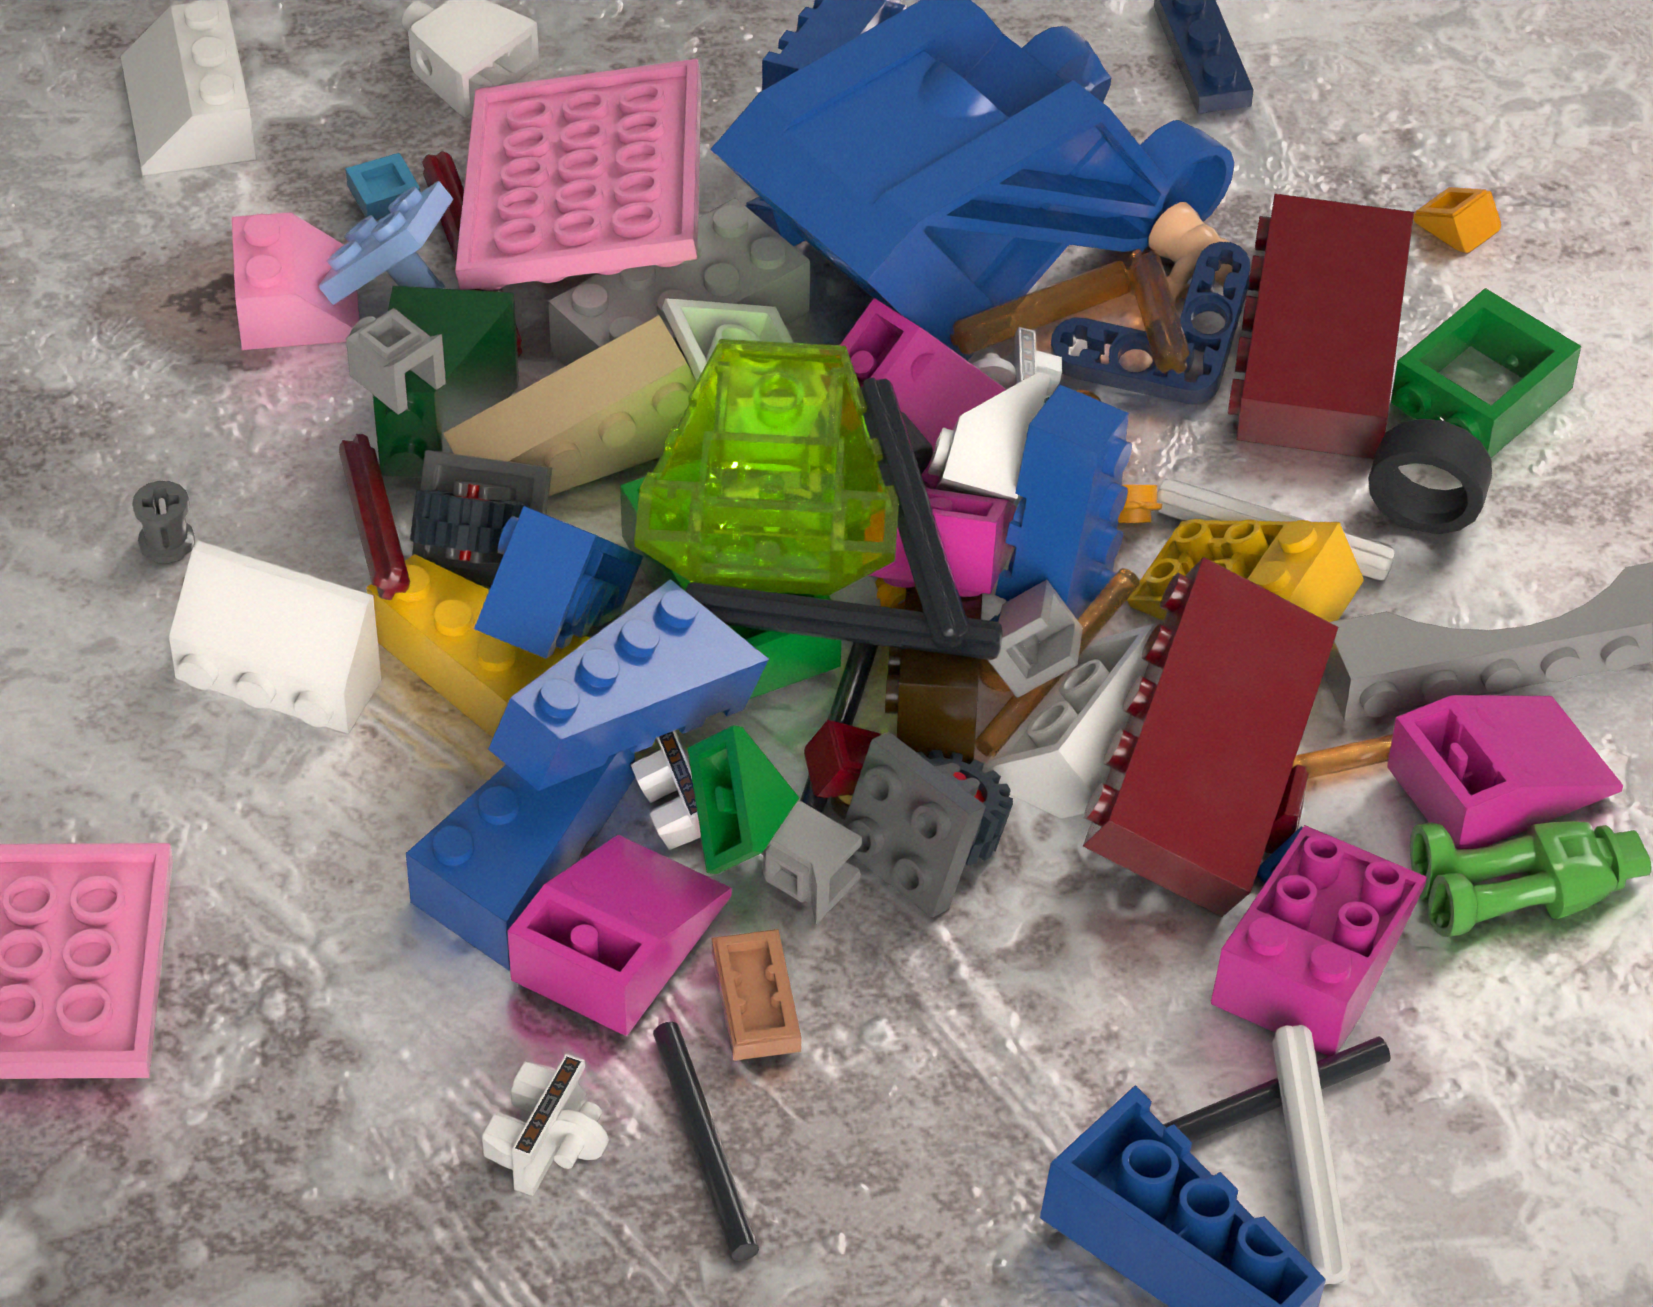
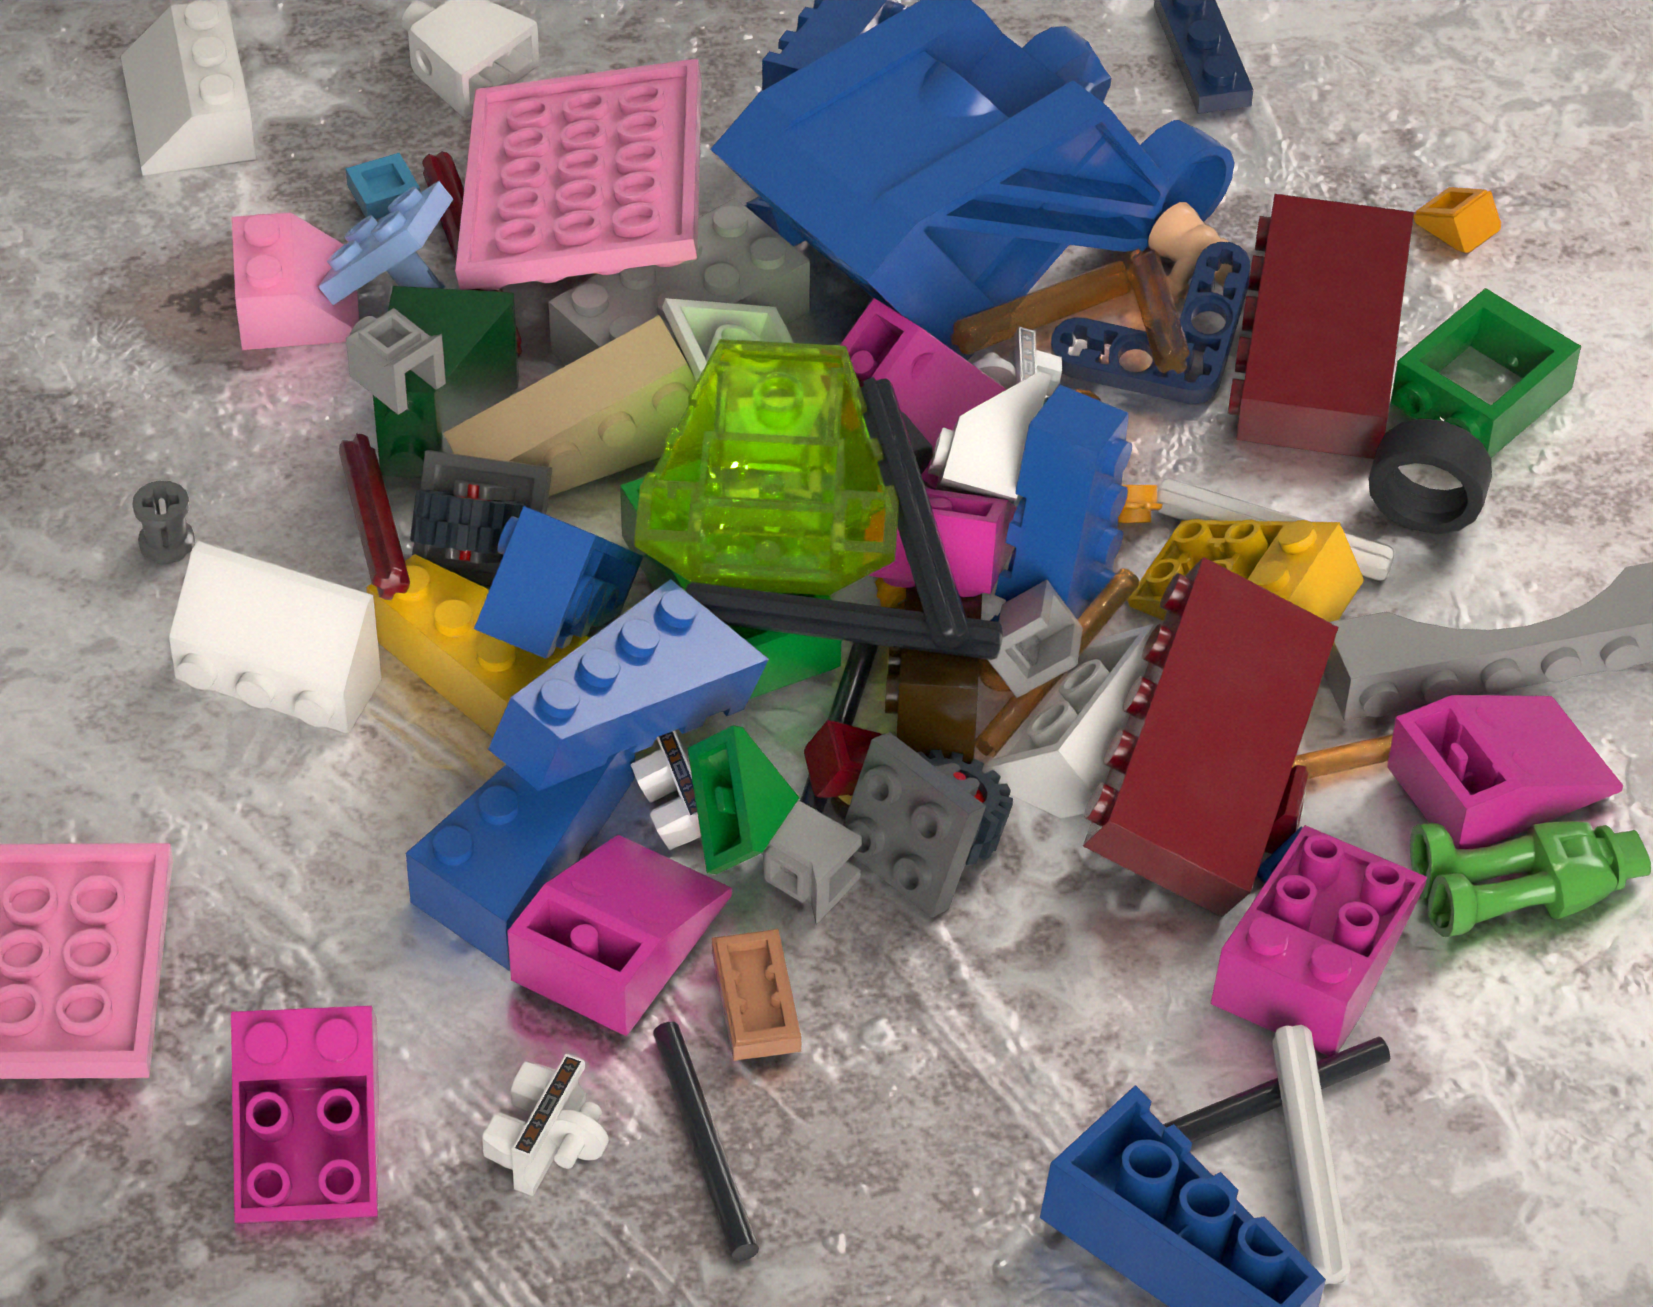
none -> dark pink slope [231,1005,379,1224]

